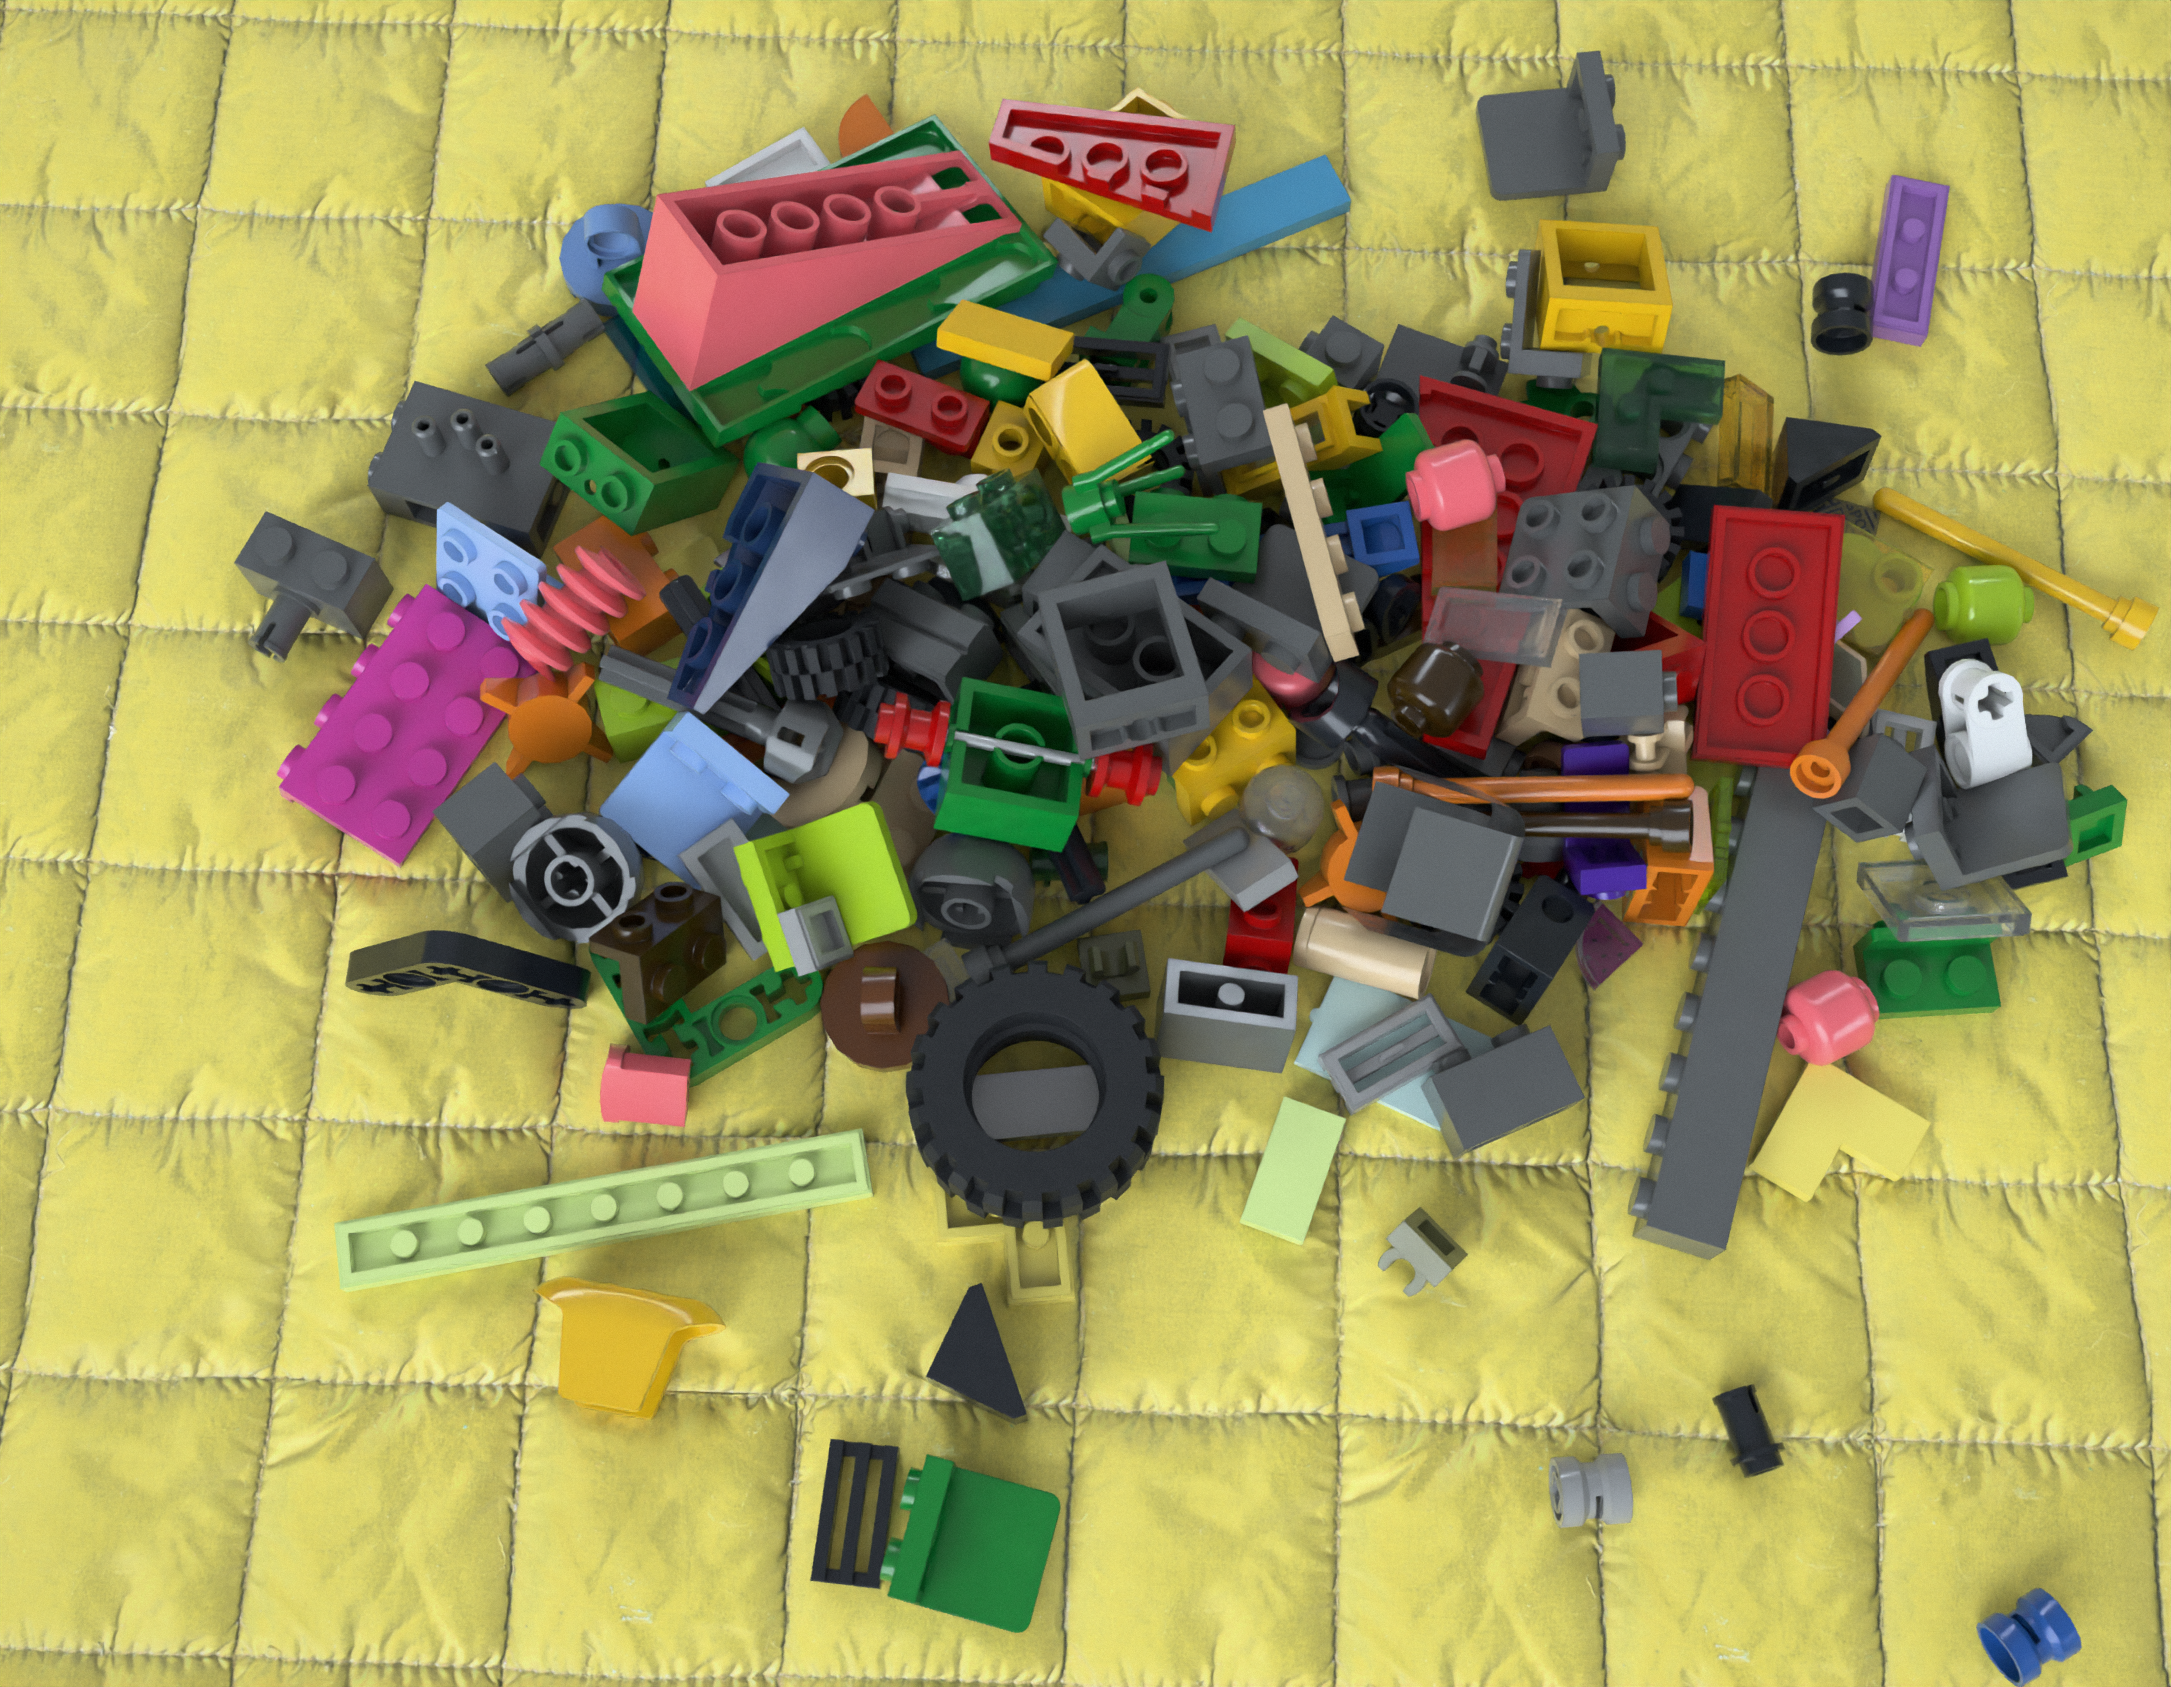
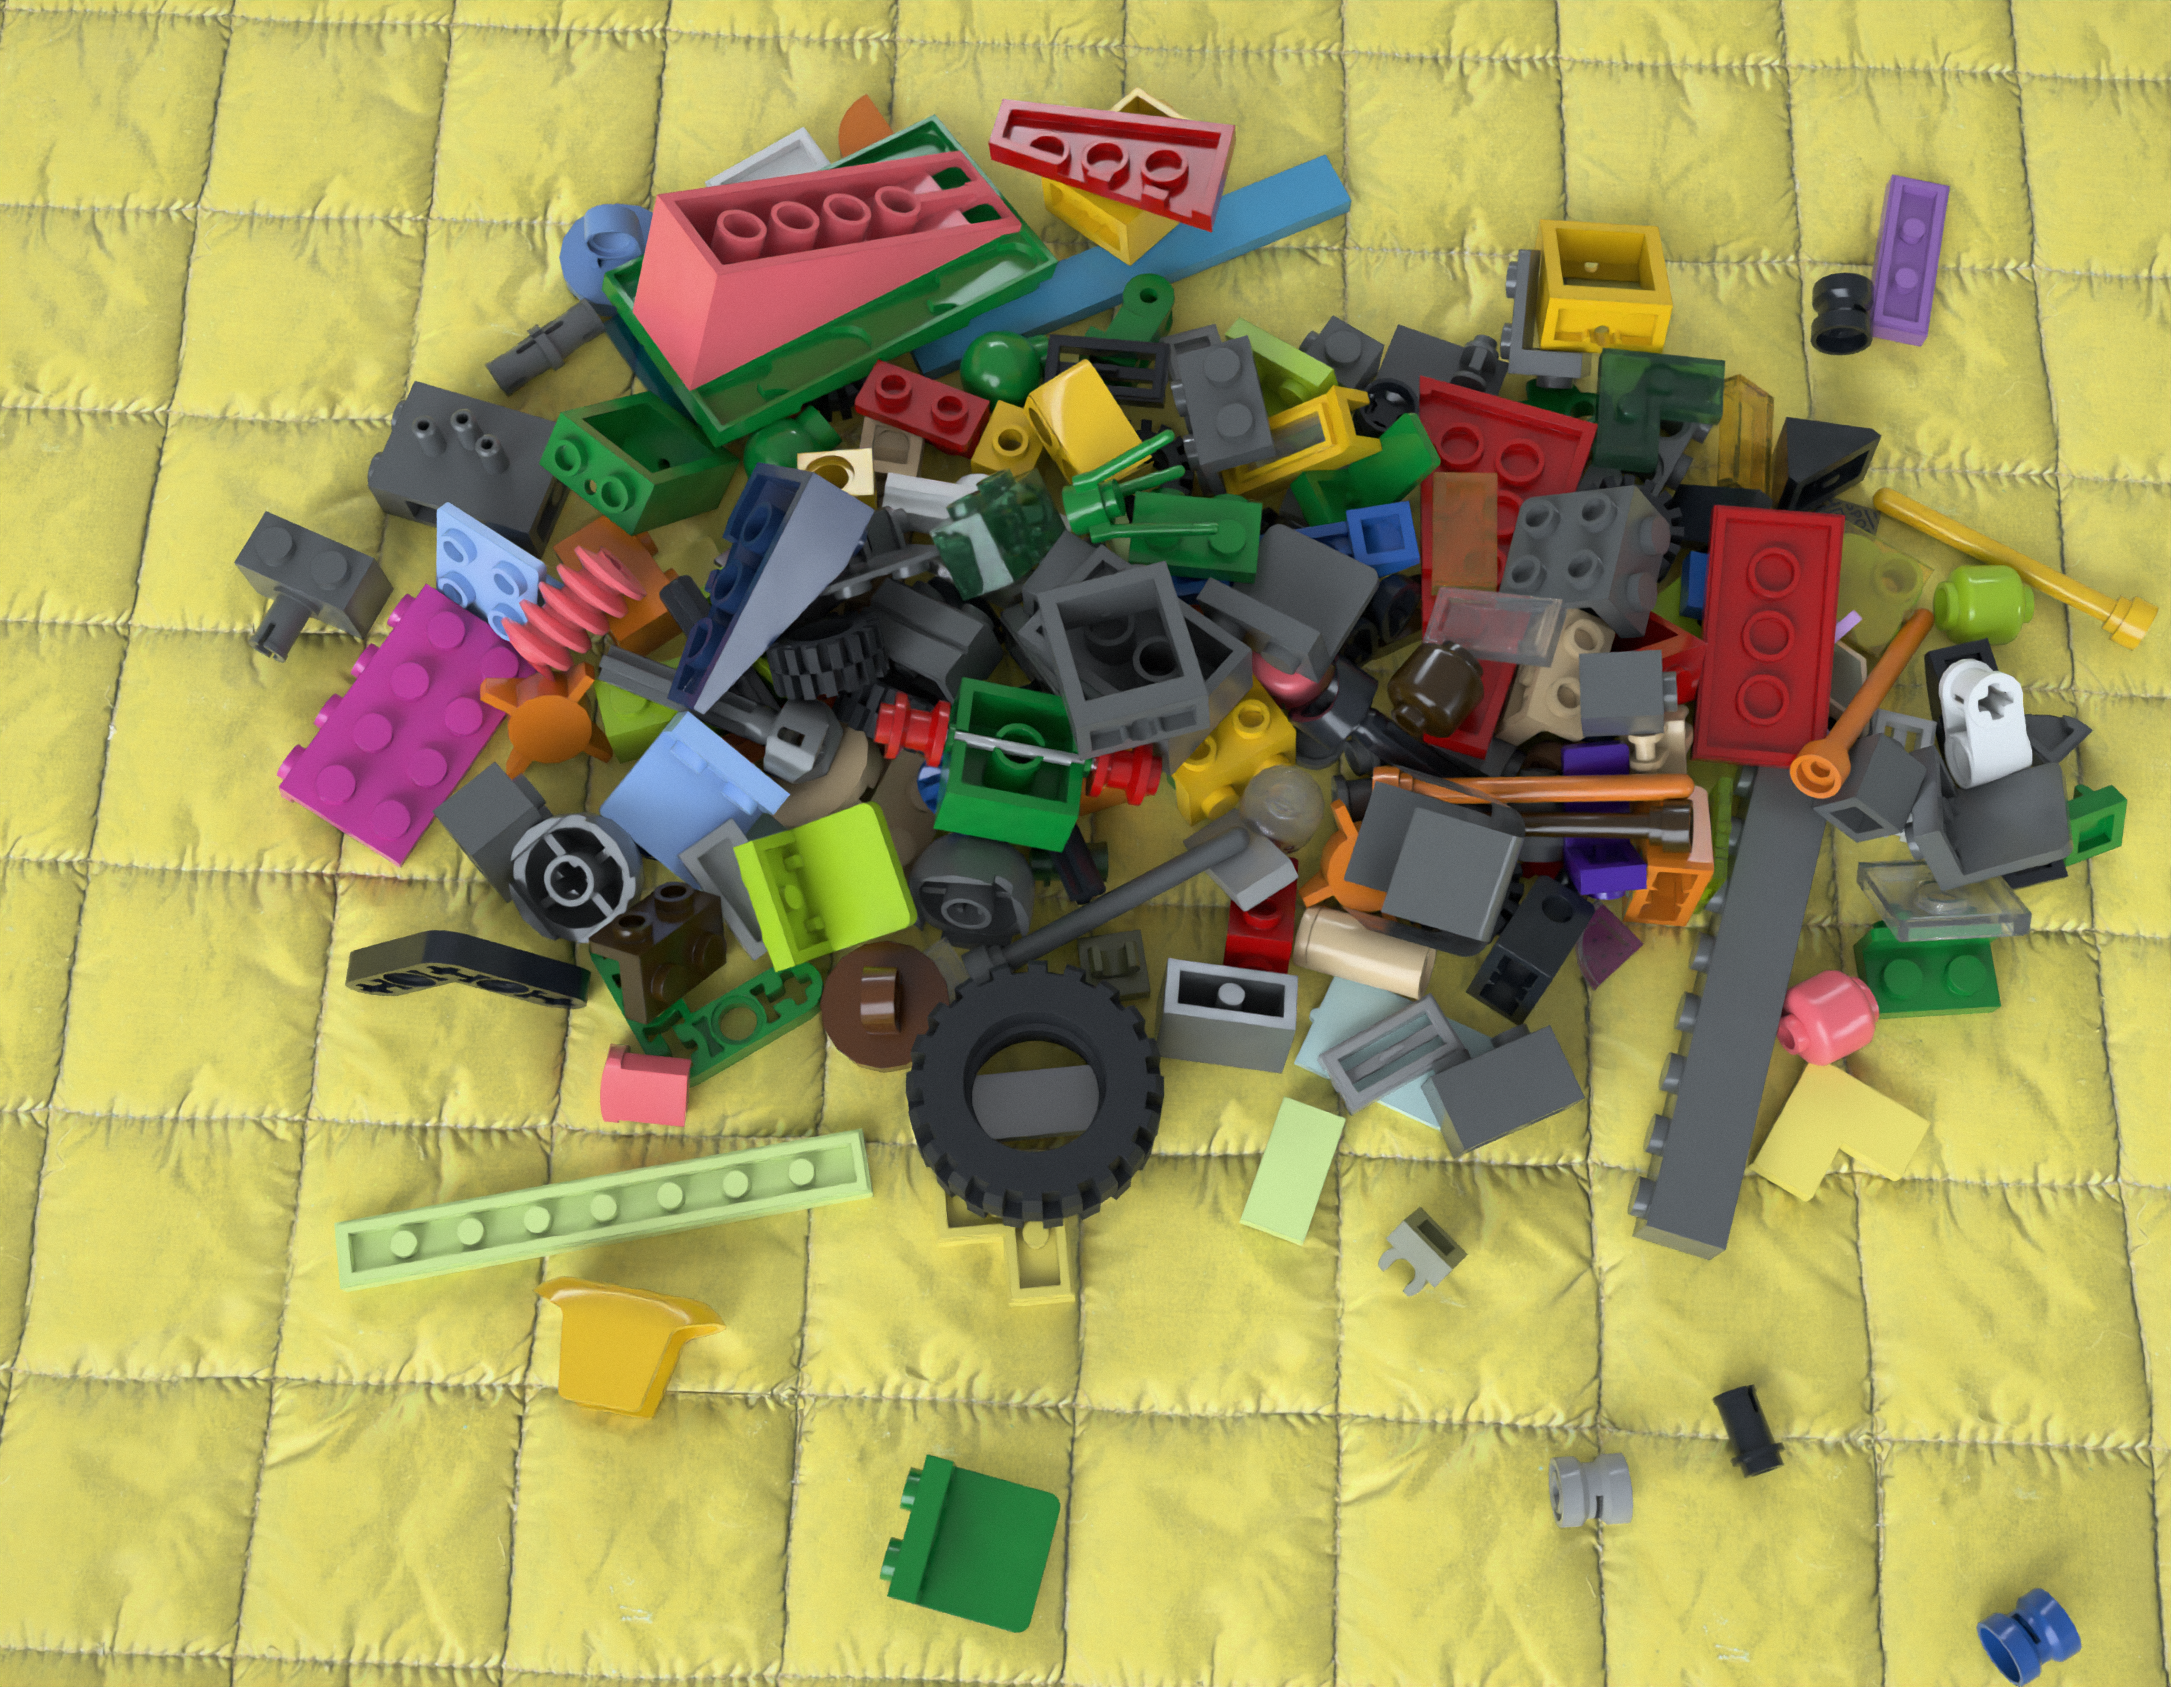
light grey tile [777,895,854,977] -> none
black tile [810,1439,900,1589] -> none
black slope [926,1283,1028,1425] -> none
yellow tile [936,299,1075,382] -> none
dark grey bracket [1043,217,1151,292] -> none
tan plate [1263,403,1365,662] -> none
coral head [1406,439,1506,531] -> none
dark grey bracket [1475,51,1626,201] -> none

